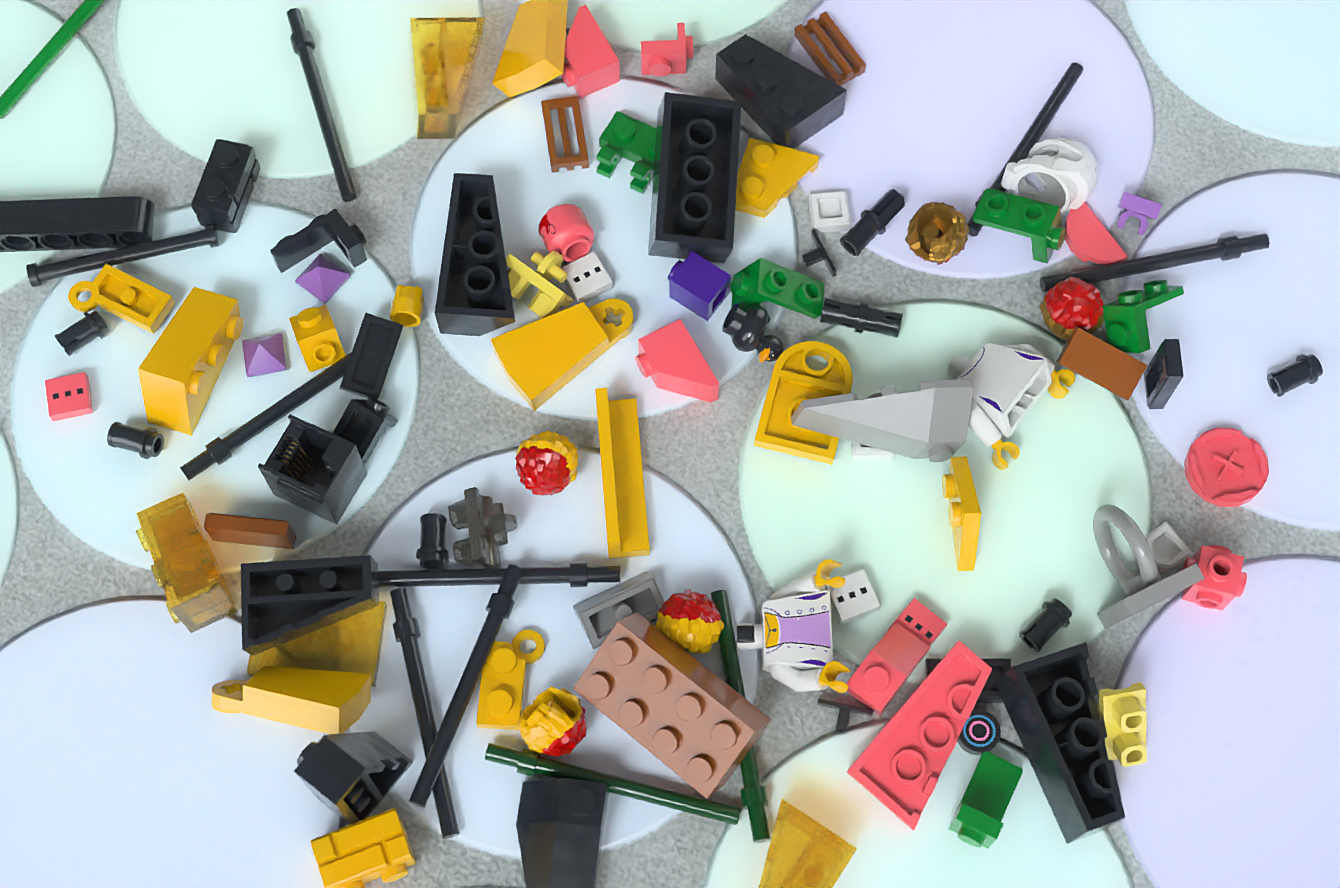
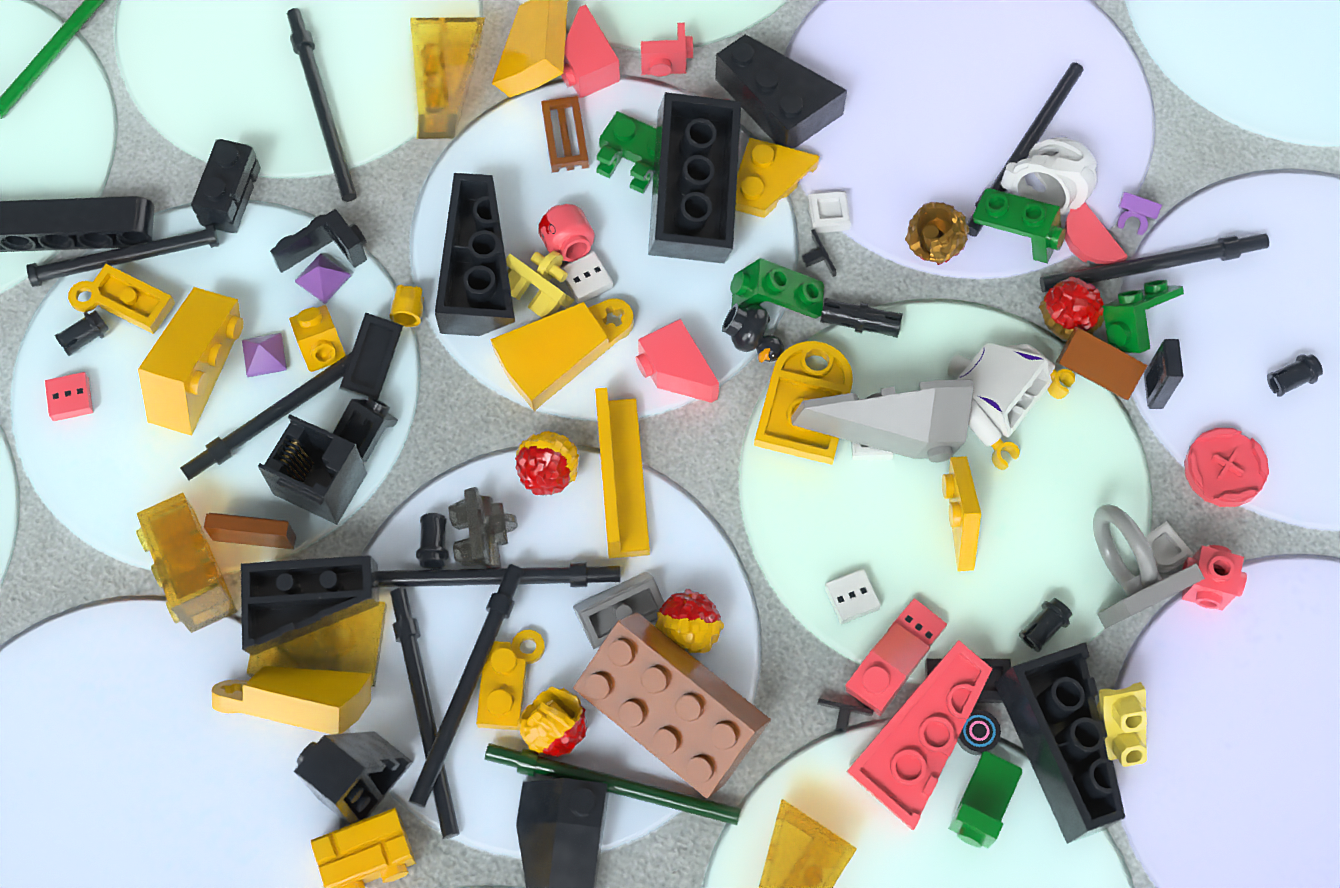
black pin [107,421,164,459] -> none
dark purple brick [668,251,731,322] -> none
dark green bar [711,590,771,843] -> none
torso [736,559,850,693] -> none
dark orange tile [794,11,866,86] -> none
black axle [840,189,905,256] -> none

